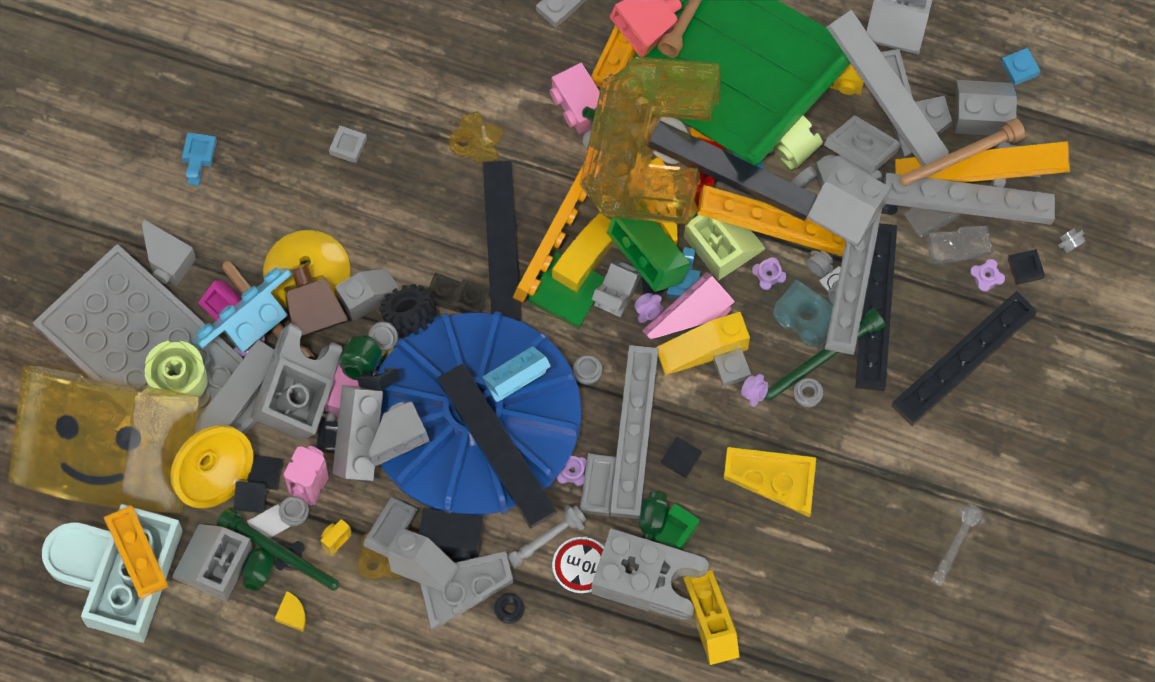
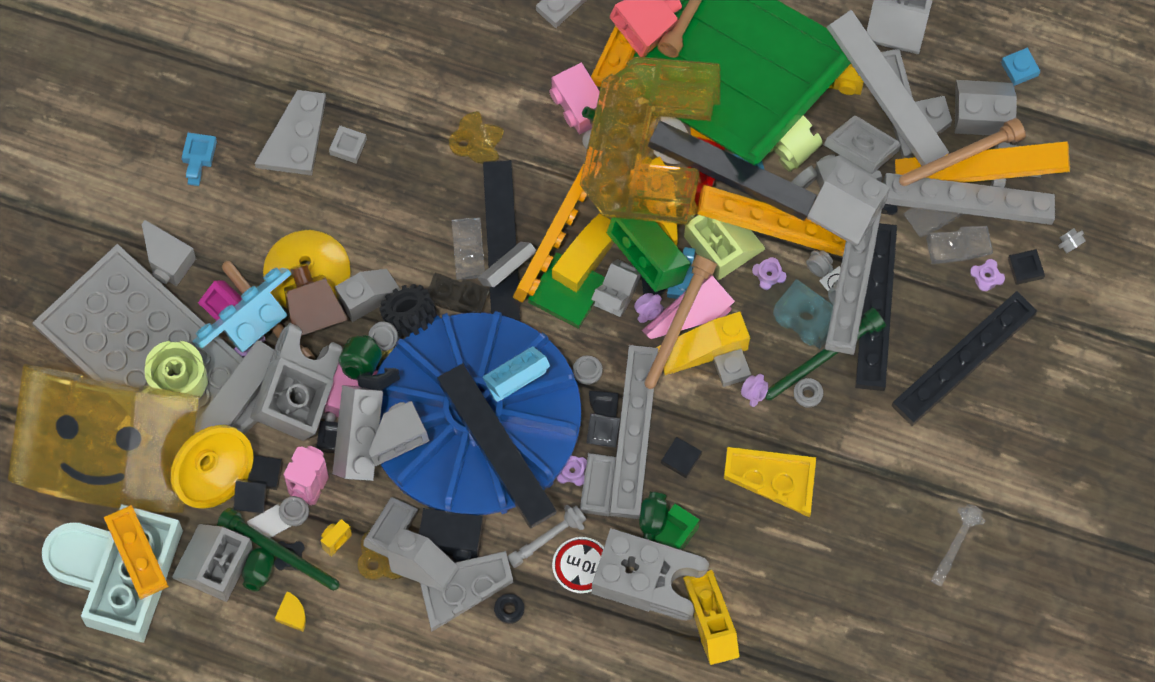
none -> light grey wing [255,90,326,175]
none -> clear slope [452,218,485,280]
none -> light grey tile [477,242,536,287]
none -> black tile [586,413,620,448]
none -> black tile [589,390,618,417]
none -> medium nougat piece [644,255,717,389]

